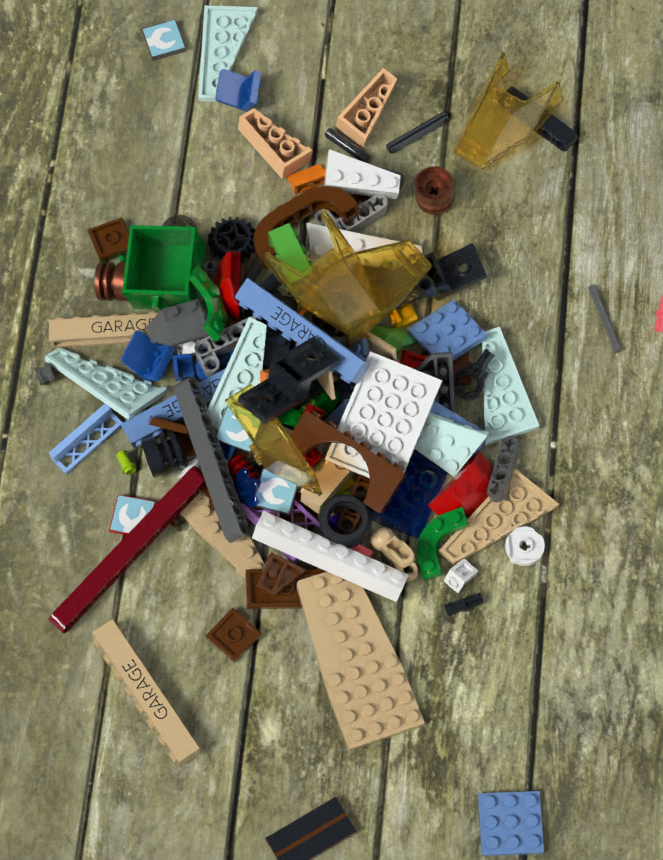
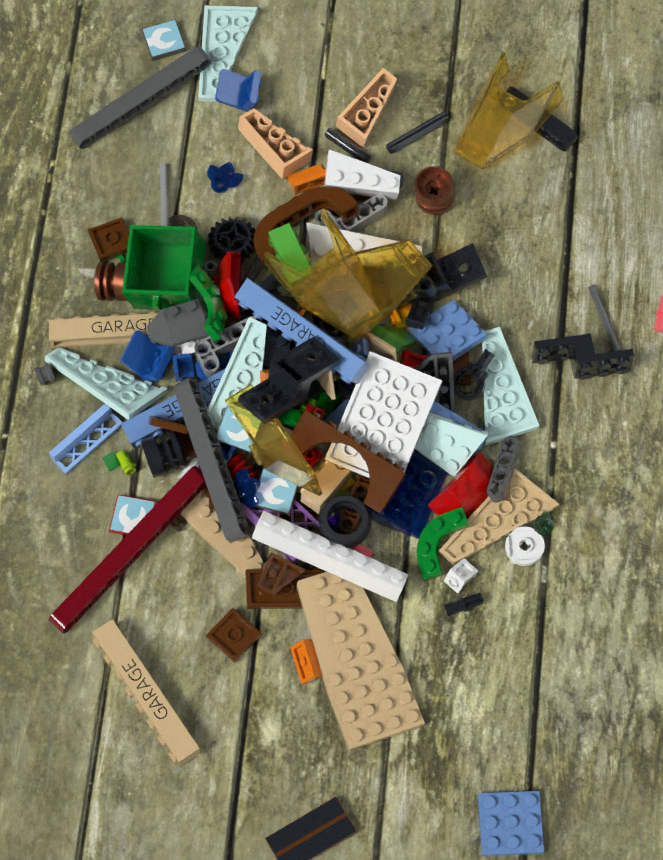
tan piece [371,527,418,582] -> none
none -> dark grey beam [69,46,212,149]
none -> green piece [103,452,120,472]
none -> light grey piece [160,163,169,226]
none -> clear blue plate [207,162,243,193]
none -> orange panel [290,639,323,684]
none -> black hinge [405,296,435,330]
none -> black bracket [531,333,634,380]
none -> clear green plant [534,511,554,536]

